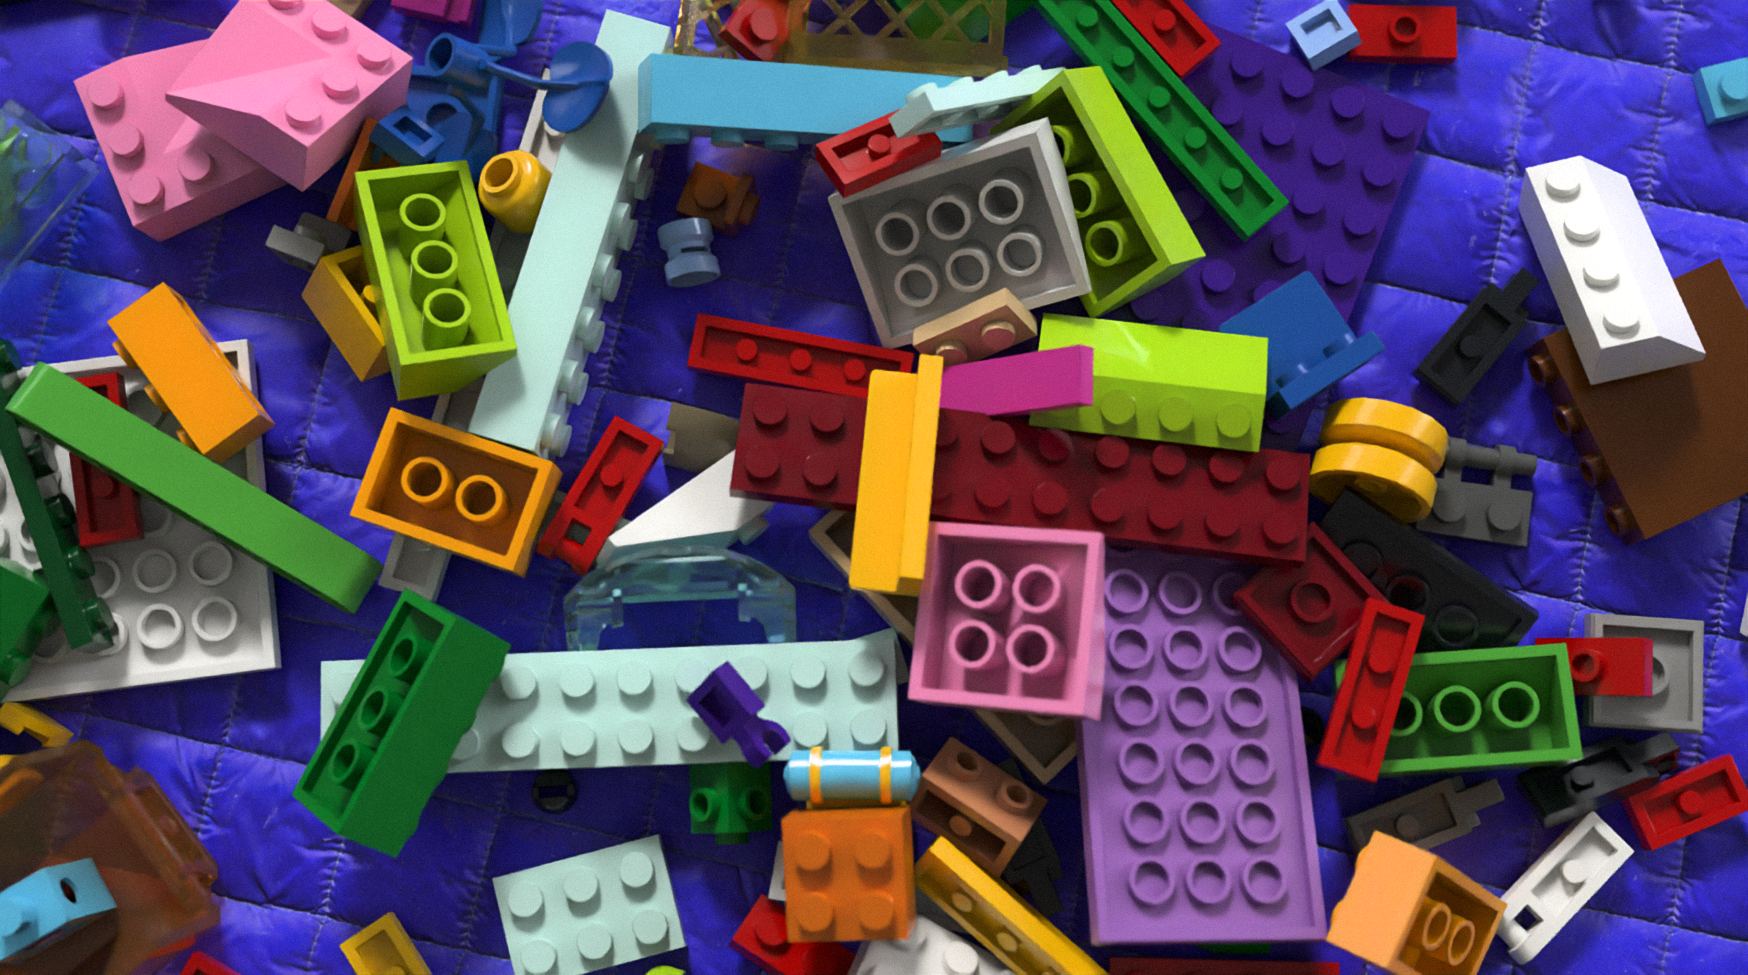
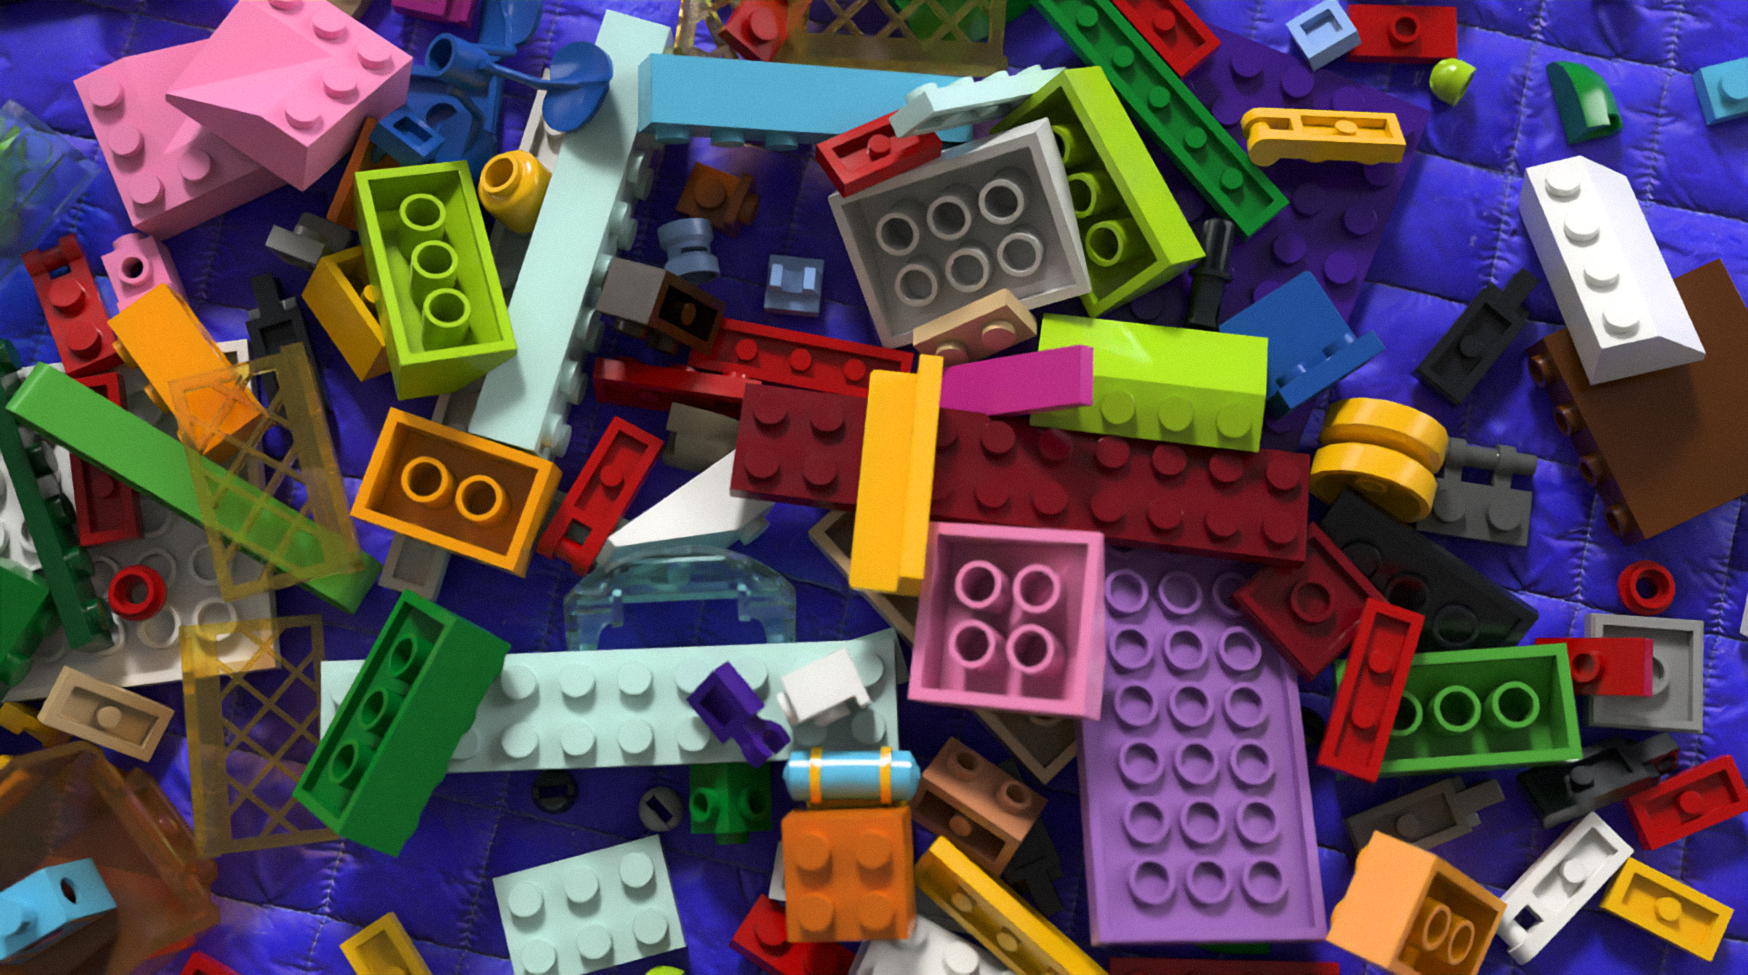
none -> red plate [21,232,125,379]
none -> tan plate [37,665,175,762]
none -> bright pink brick [101,233,190,312]
none -> red plate [108,565,168,622]
none -> clear yellow fence [167,342,367,603]
none -> clear yellow fence [178,613,339,859]
none -> black hinge [245,272,335,429]
none -> red plate [592,356,762,421]
none -> dark brown brick [595,257,728,356]
none -> light grey hinge [638,786,685,832]
none -> light blue tile [764,254,825,318]
none -> white brick [777,647,873,728]
none -> black axle [1183,218,1236,332]
none -> yellow plate [1241,108,1406,167]
none -> lime hinge [1430,58,1477,107]
none -> brick [1546,61,1624,145]
none -> yellow plate [1598,857,1734,962]
none -> red plate [1616,560,1675,616]

